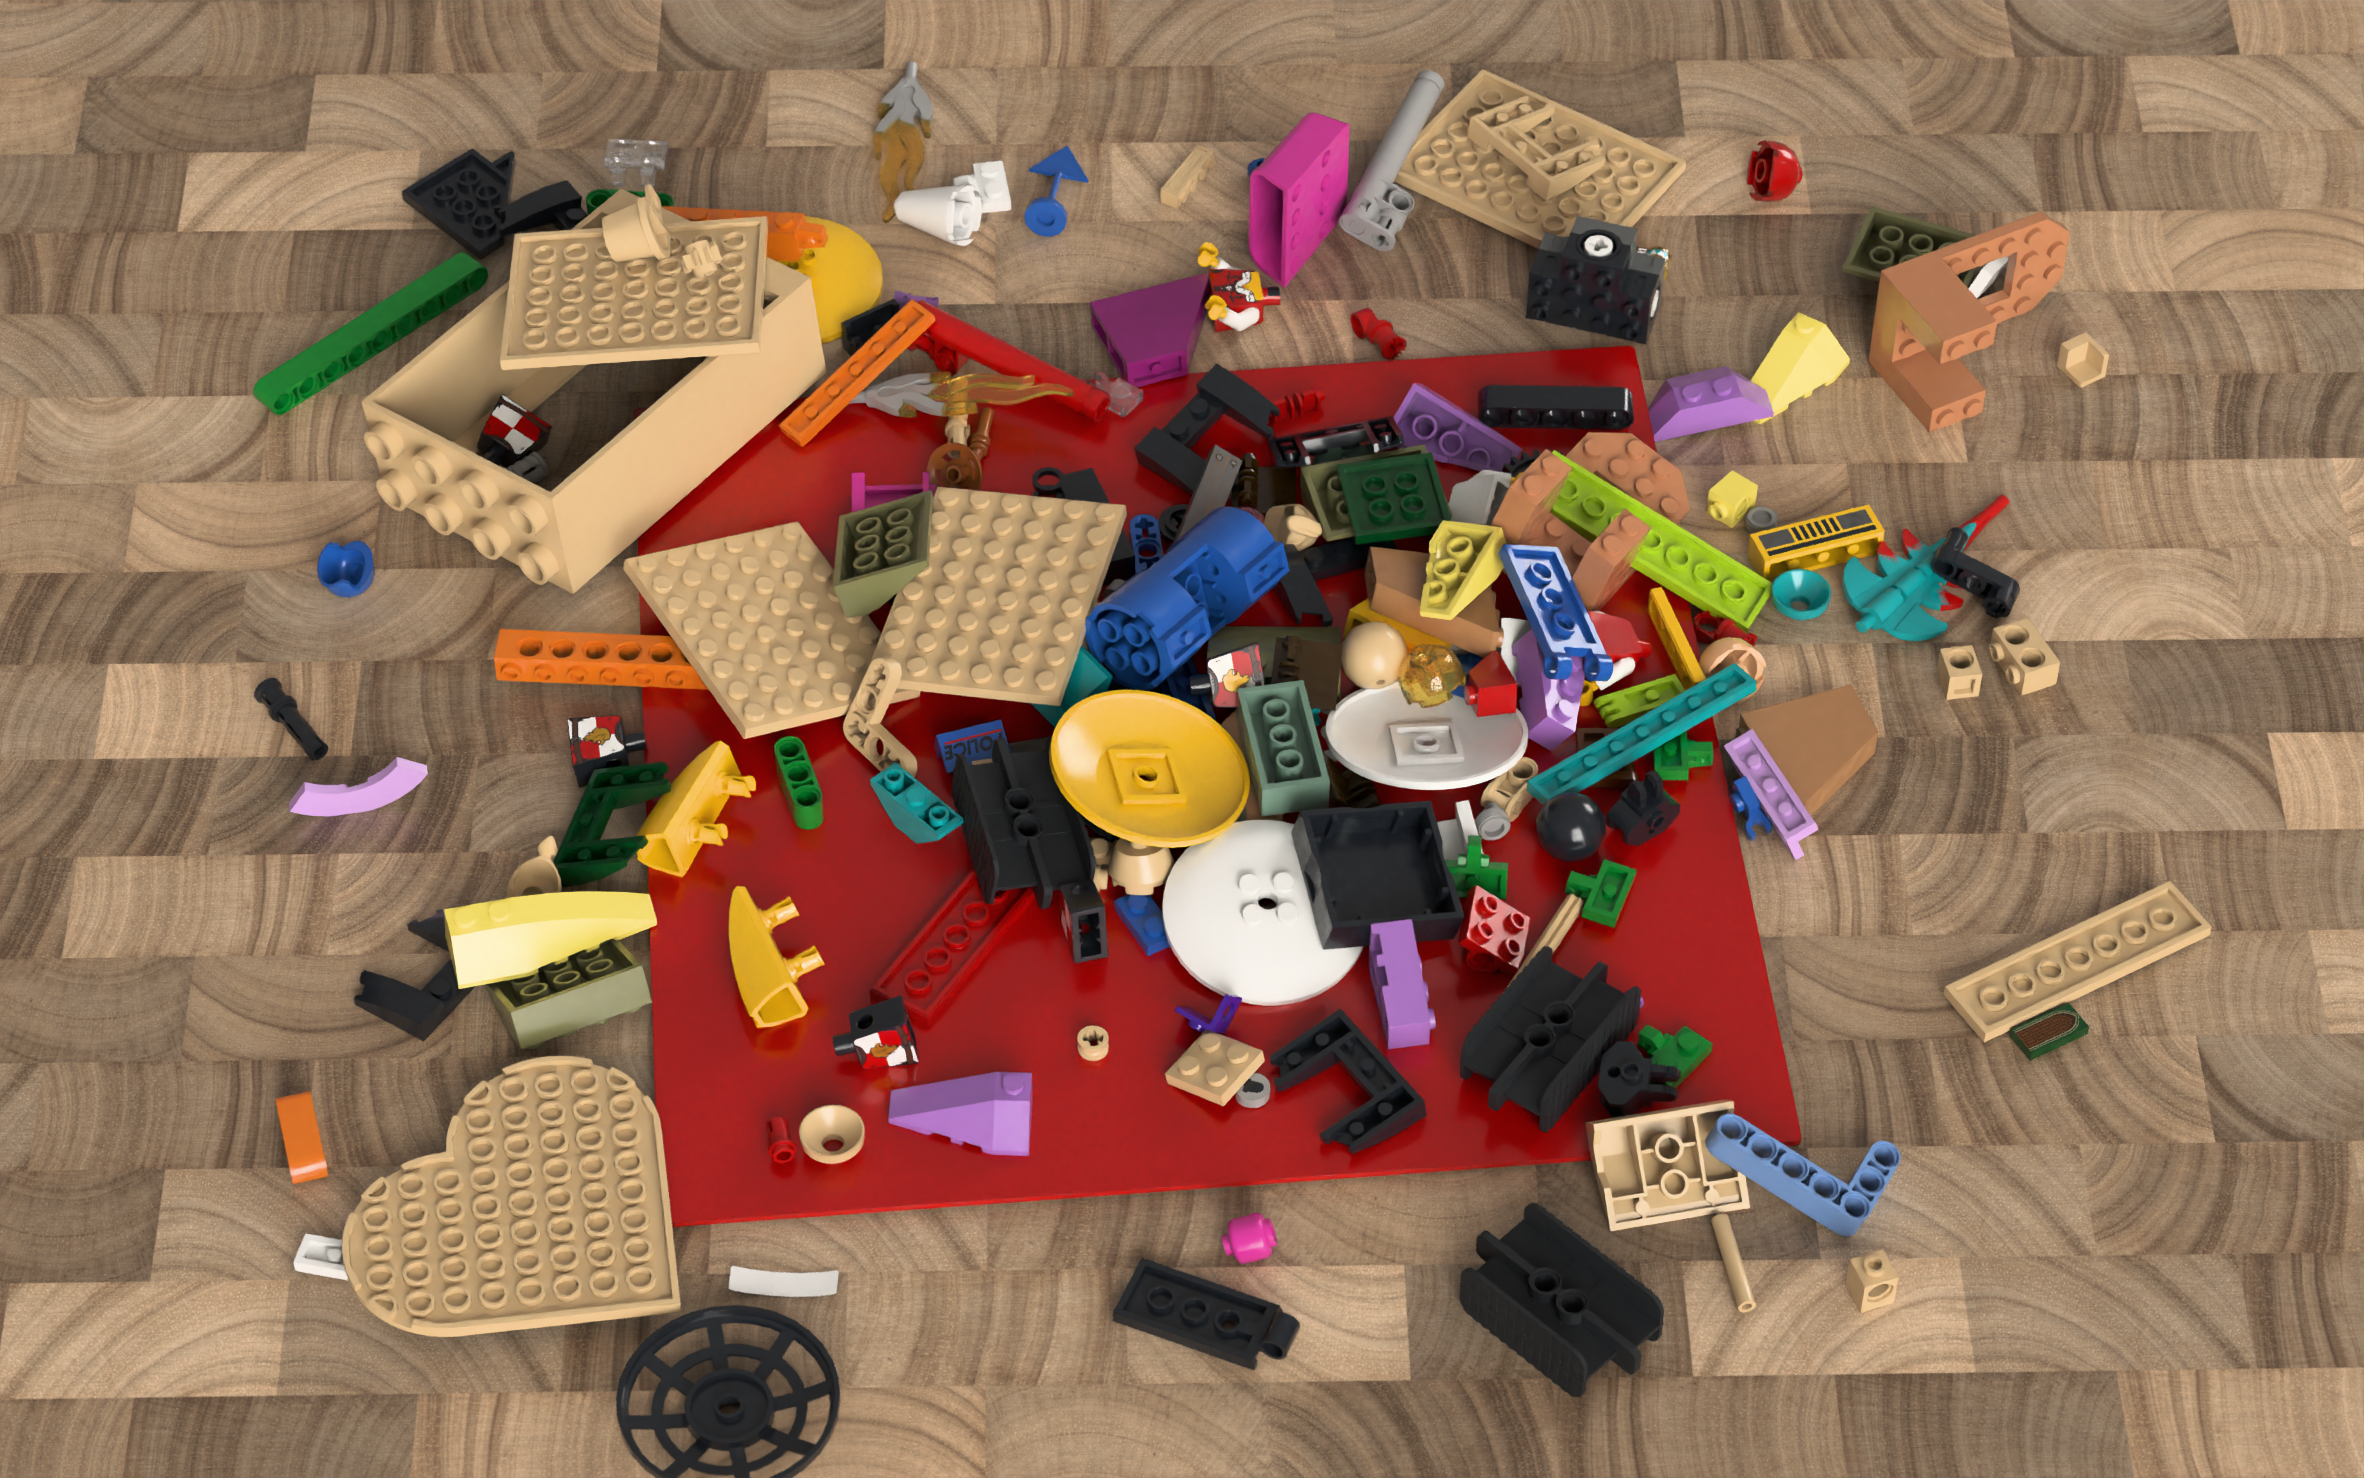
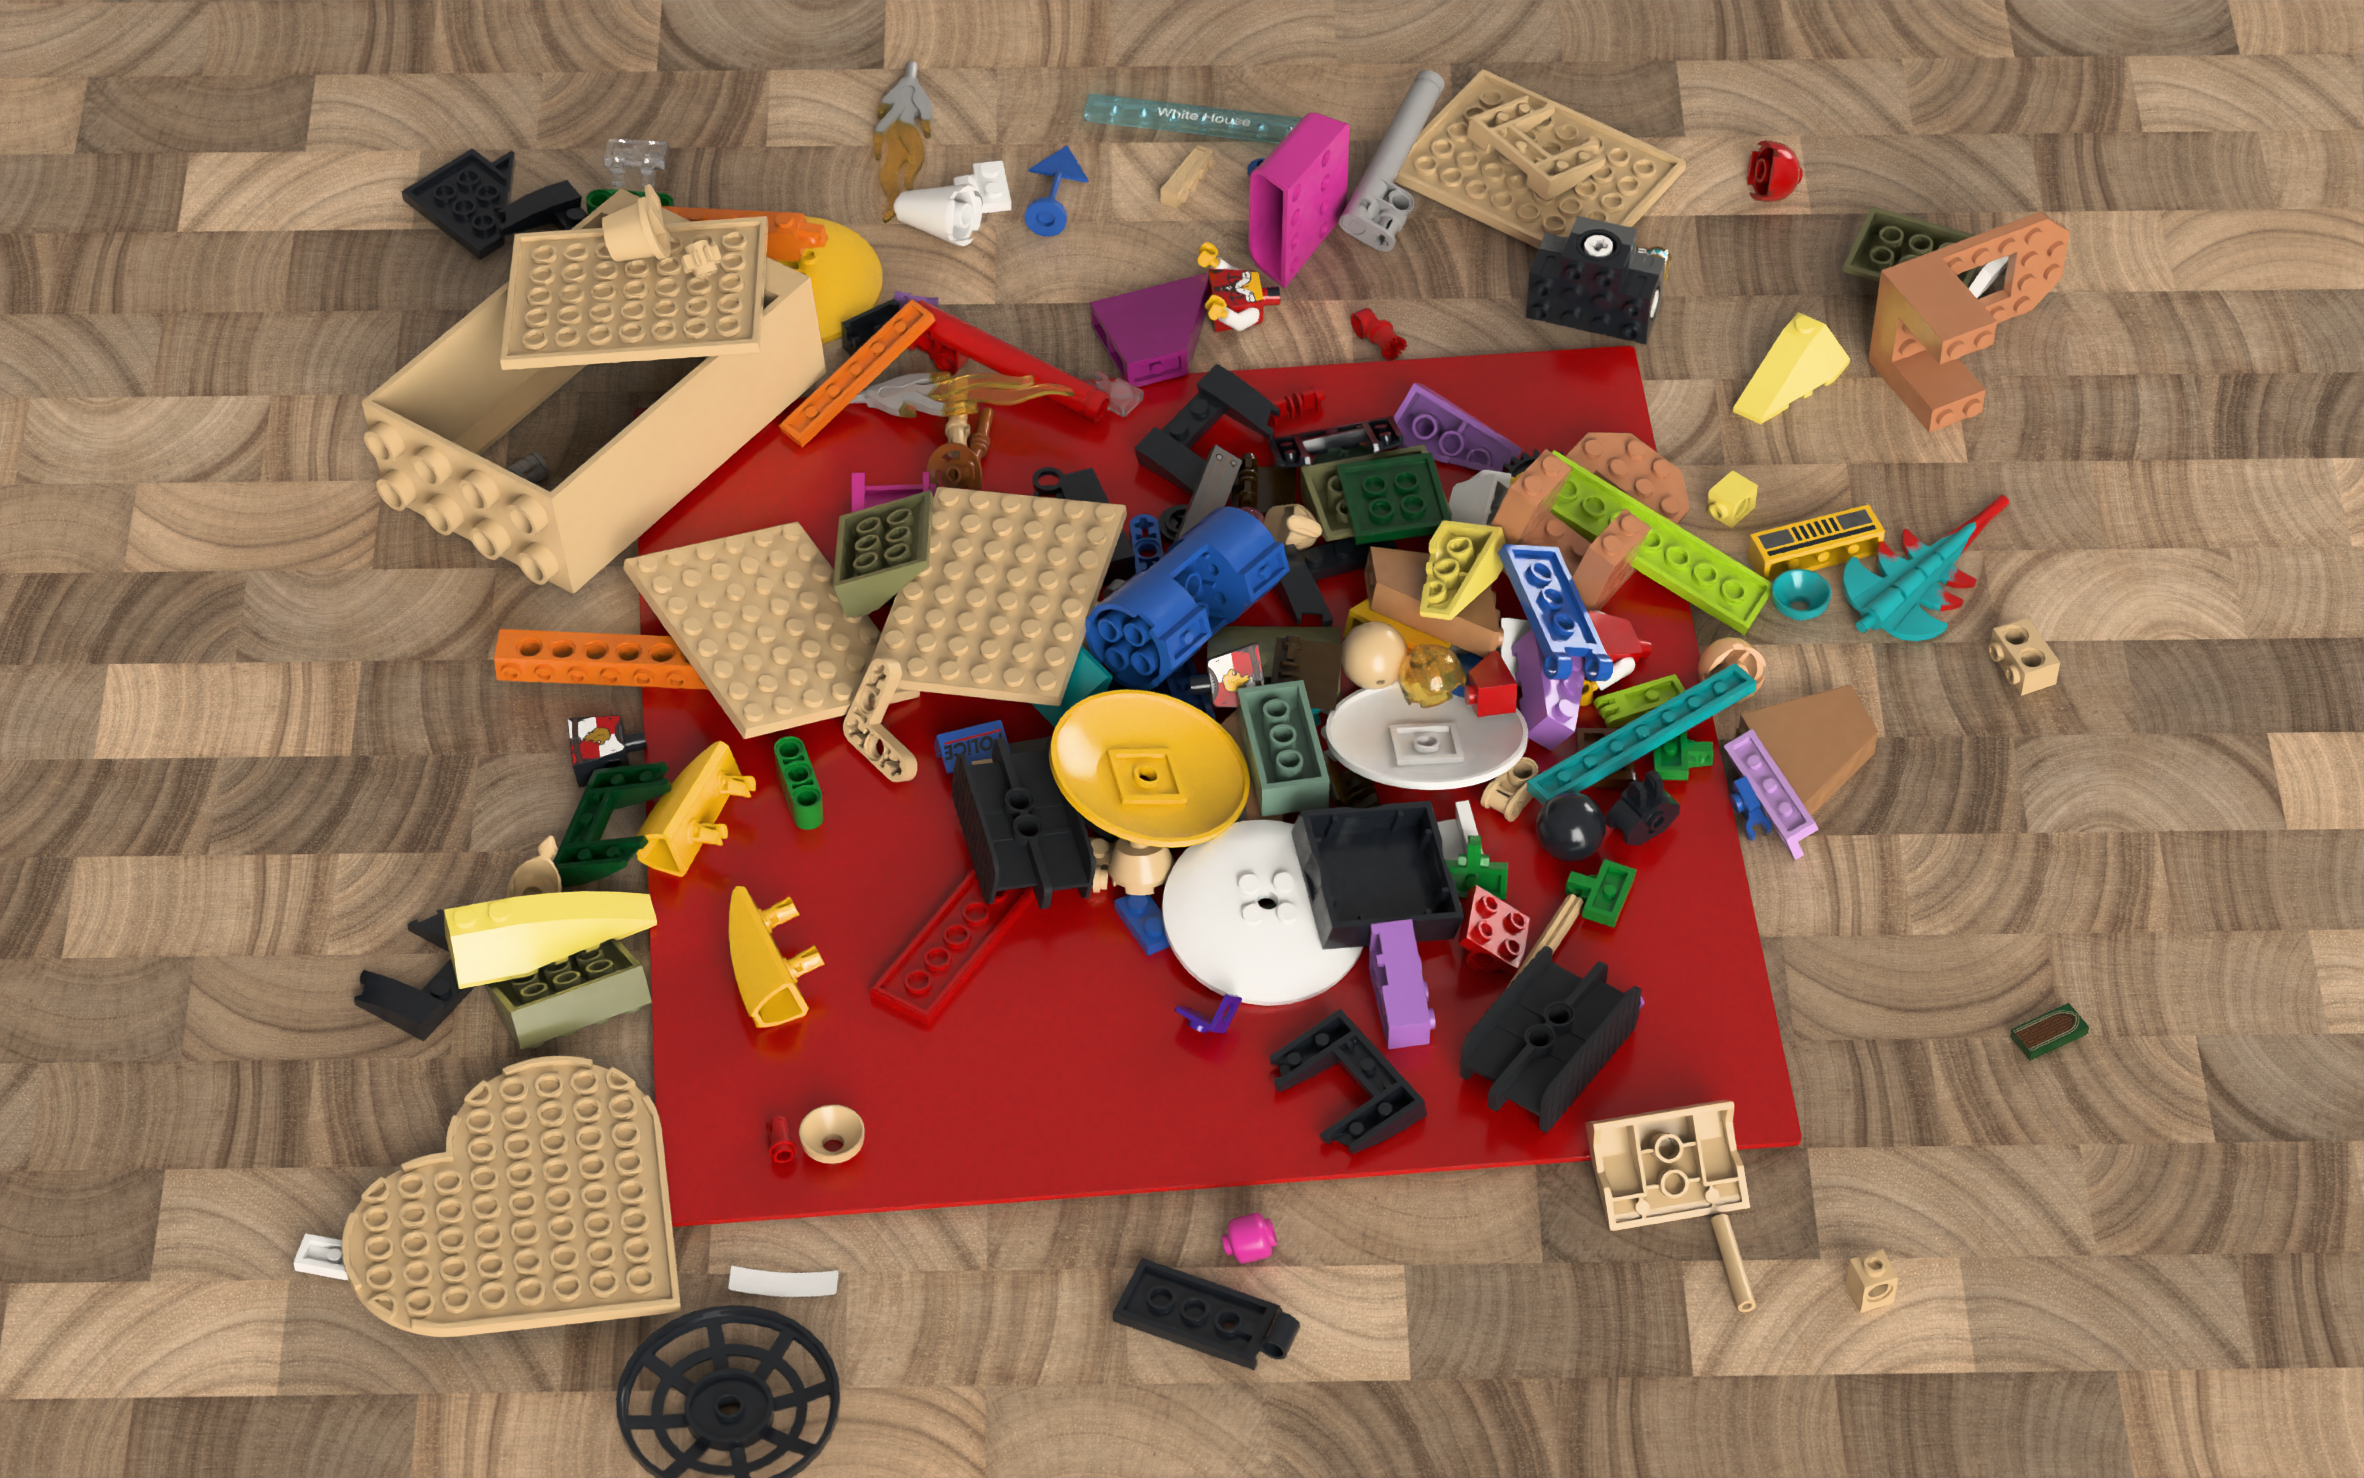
green beam [253,252,489,415] -> none
black pin [254,678,328,761] -> none
orange beam [275,1091,328,1184] -> none
lavender tile [289,757,428,817] -> none
blue helmet [317,541,375,598] -> none
torso [477,394,552,468] -> none
torso [832,995,919,1069] -> none
teal slope [870,762,963,844] -> none
medium lavender wedge [888,1072,1033,1156] -> none
black torso [1059,880,1108,963] -> none
tan bush [1077,1025,1109,1061] -> none
tan plate [1165,1029,1265,1106] -> none
light grey tile [1235,1073,1270,1108] -> none
black piece [1459,1202,1664,1397] -> none
light grey tile [1475,802,1511,840] -> none
black beam [1478,385,1634,429] -> none
black hinge [1598,1041,1681,1118] -> none
green hinge [1637,1025,1713,1088] -> none
medium lavender wedge [1648,366,1774,442] -> none
yellow tile [1648,587,1706,690] -> none
red connector [1694,610,1757,646] -> none
medium blue beam [1705,1113,1901,1237] -> none
light grey tile [1745,507,1778,534] -> none
black beam [1930,527,2020,619] -> none
tan brick [1937,645,1982,700] -> none
tan plate [1944,881,2212,1042] -> none
tan panel [2057,332,2109,388] -> none
none -> clear light blue tile [1084,93,1302,143]

